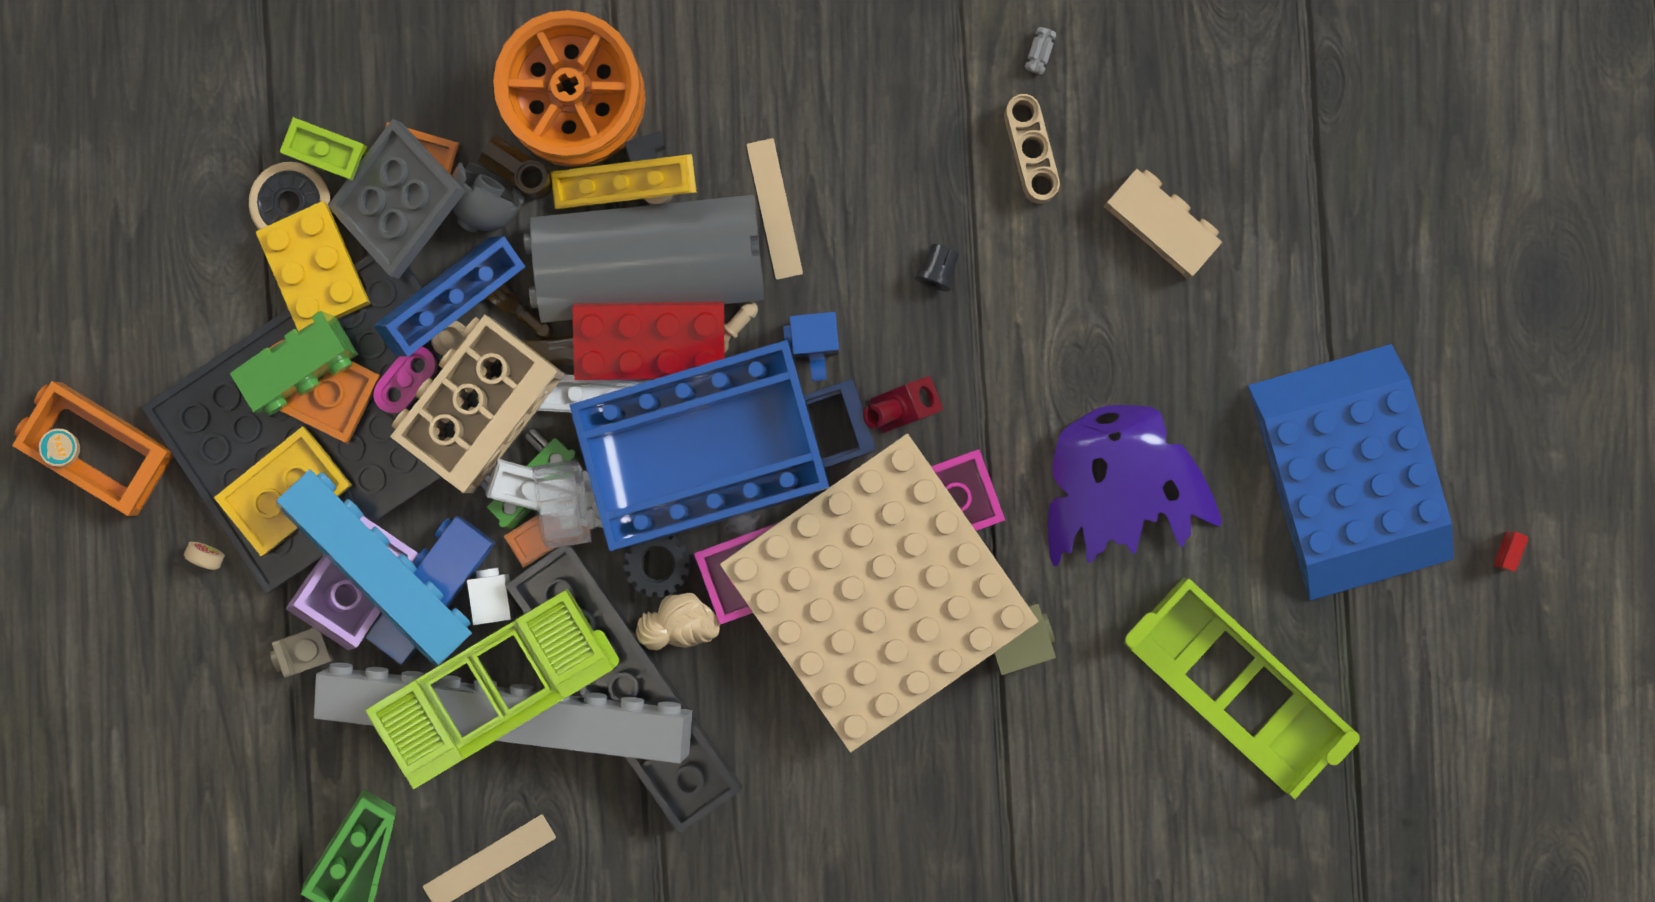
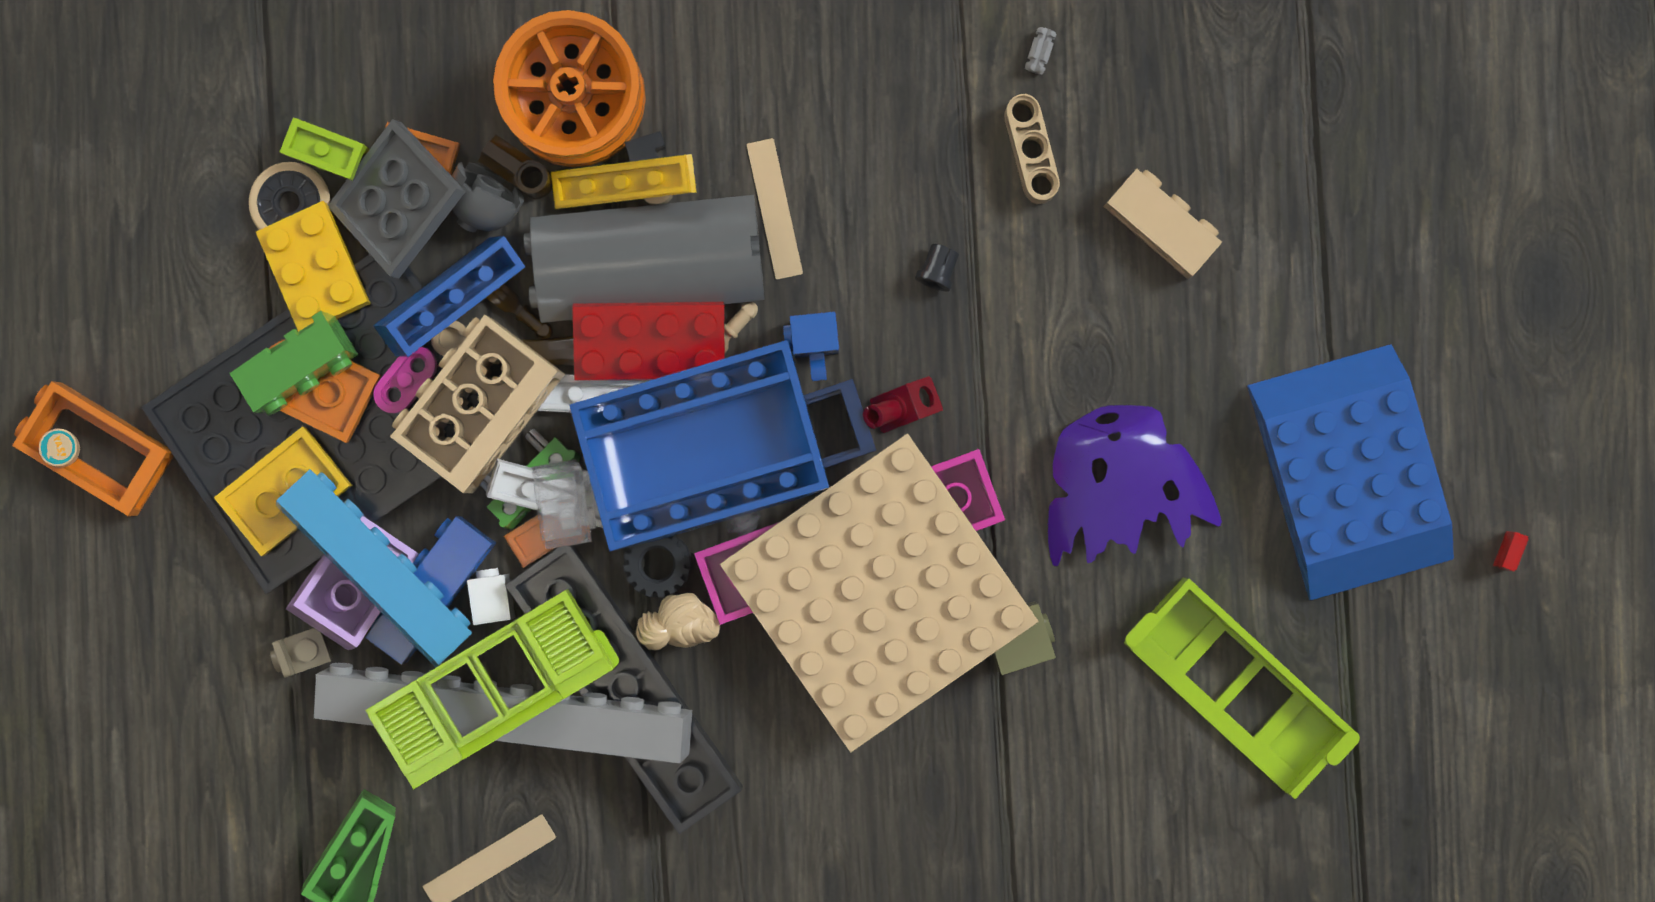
tan tile [184,542,225,570] -> none

